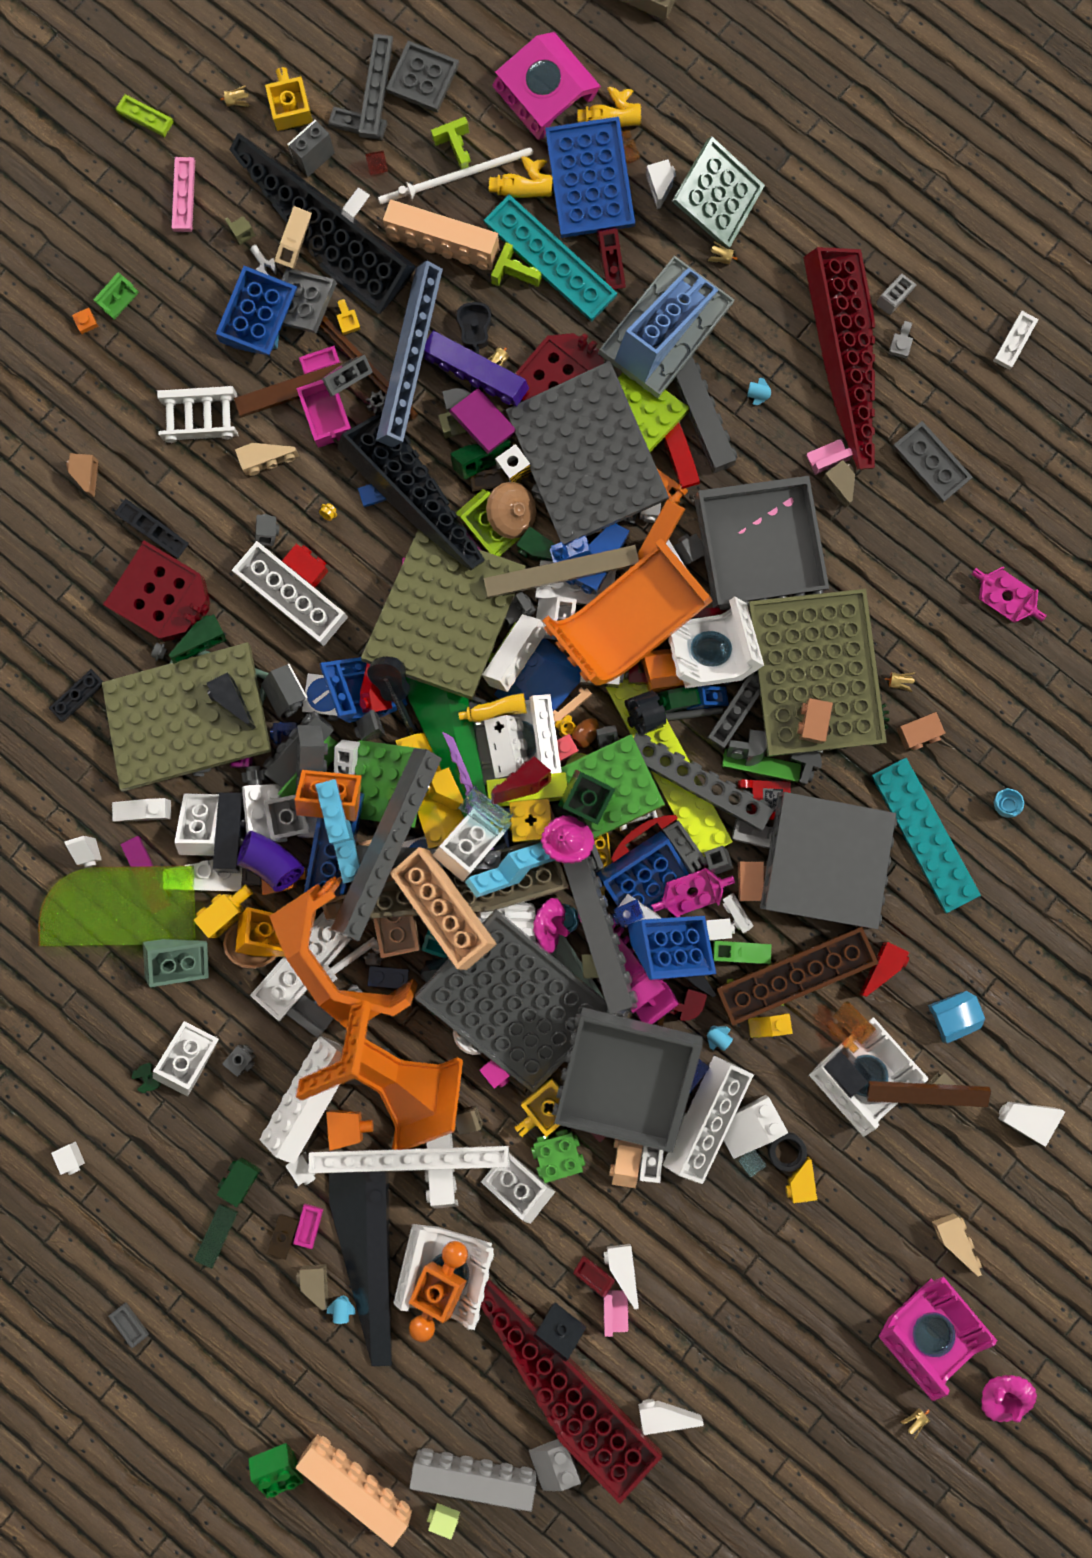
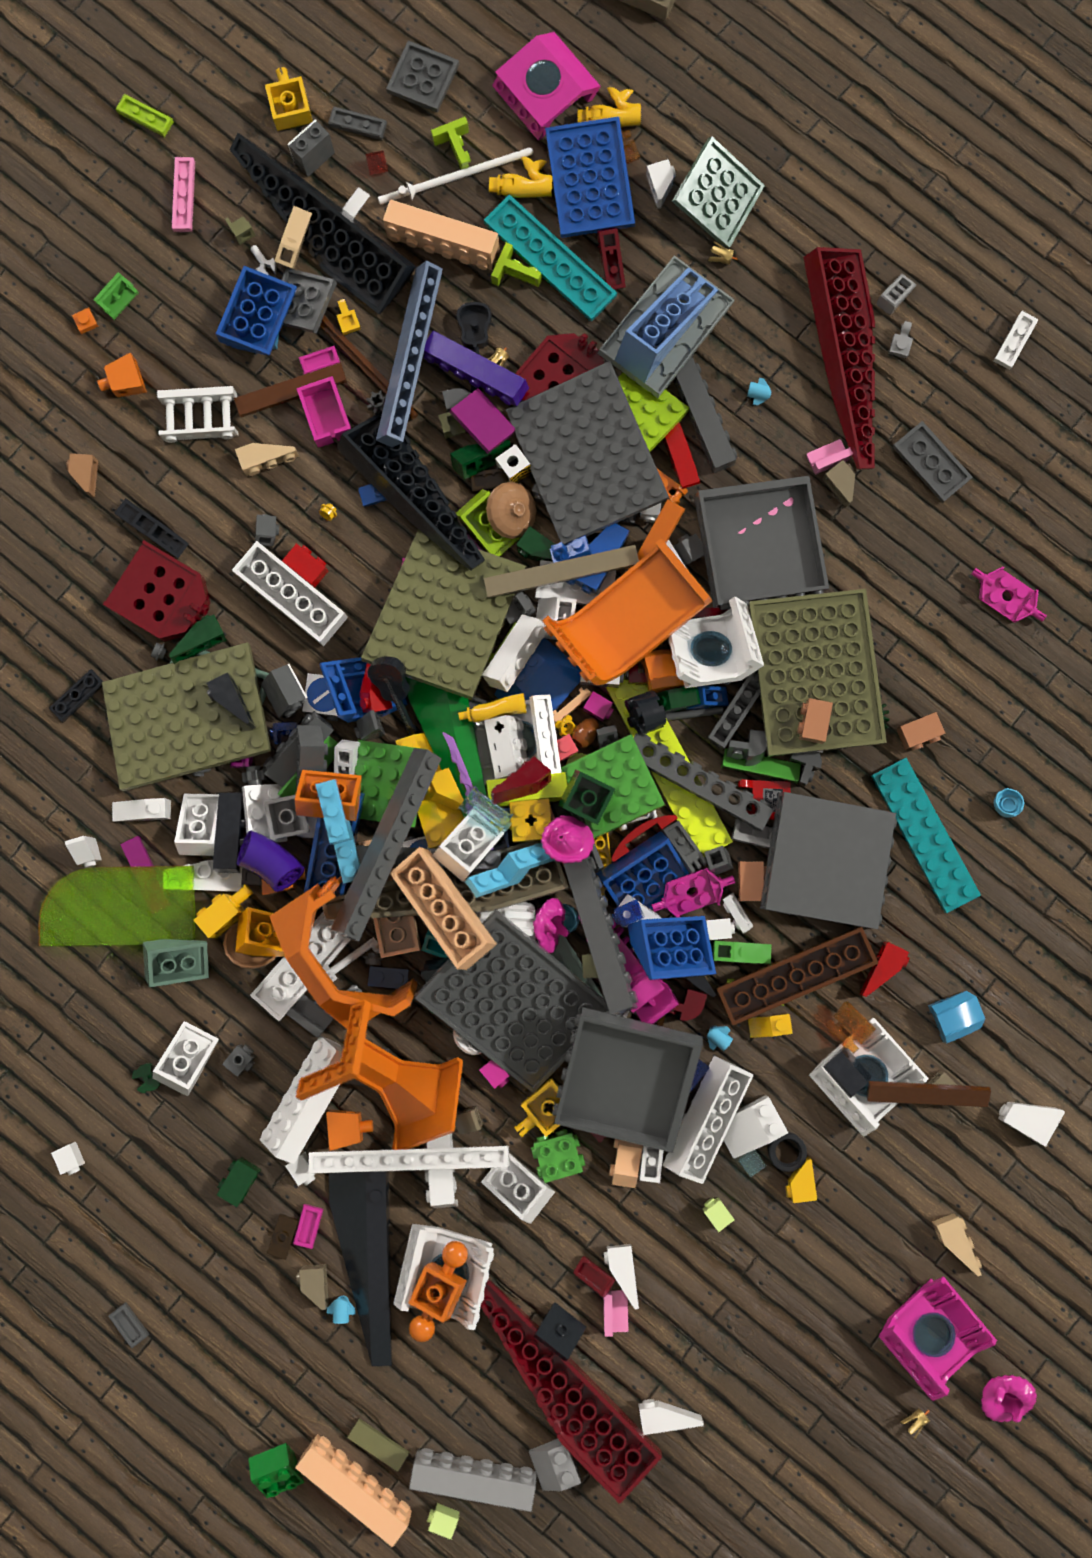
clear green tile [194,1204,238,1269] -> none
pearl gold piece [220,86,250,107] -> none
dark grey slope [322,354,373,397] -> none
dark grey plate [358,34,393,139] -> none
pearl gold piece [885,672,915,692] -> none
none -> orange torso [97,353,147,397]
none -> olive tile [347,1418,409,1472]
none -> dark pink brick [583,691,614,722]
none -> yellowish green brick [703,1197,734,1232]

